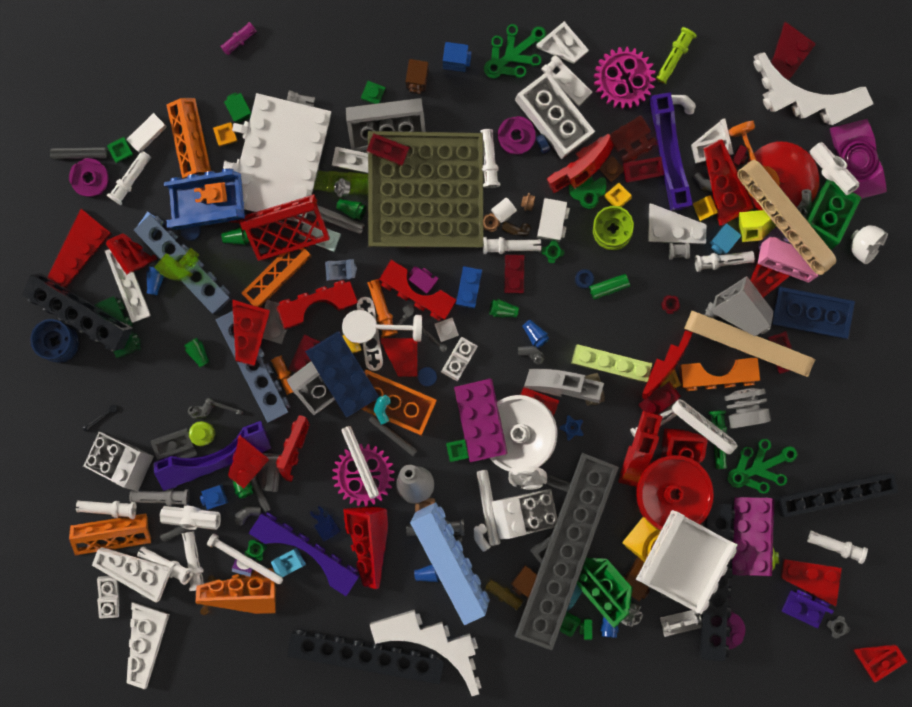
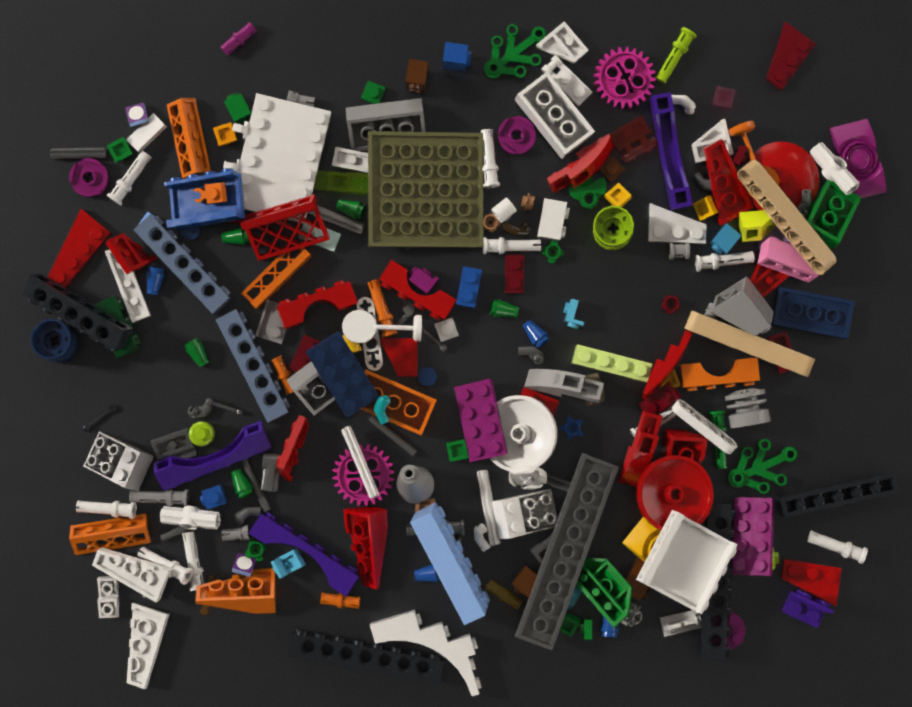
clear neon green brick [154,248,199,281] -> none
white bar [207,534,283,584] -> none
red wing [228,435,269,489] -> none
red wing [232,300,270,366] -> none
clear blue plate [310,506,341,542] -> none
sand blue bracket [325,259,357,281] -> none
flat silver plate [334,178,350,197] -> none
dark red plate [366,133,409,166] -> none
white slope [441,337,478,381] -> none
dark blue tile [536,134,551,154] -> none
dark blue tile [575,269,594,289] -> none
green piece [589,274,630,300] -> none
dark red plate [623,157,664,182] -> none
white arch [753,52,873,125] -> none
dark grey plate [827,616,850,639] -> none
white cylinder [851,225,888,264] -> none
red wing [853,645,907,683] -> none
none -> tile [125,103,149,127]
none -> light grey pin [221,525,251,542]
none -> orange pin [320,592,361,609]
none -> medium azure bracket [563,299,585,329]
none -> clear pink plate [712,86,735,110]

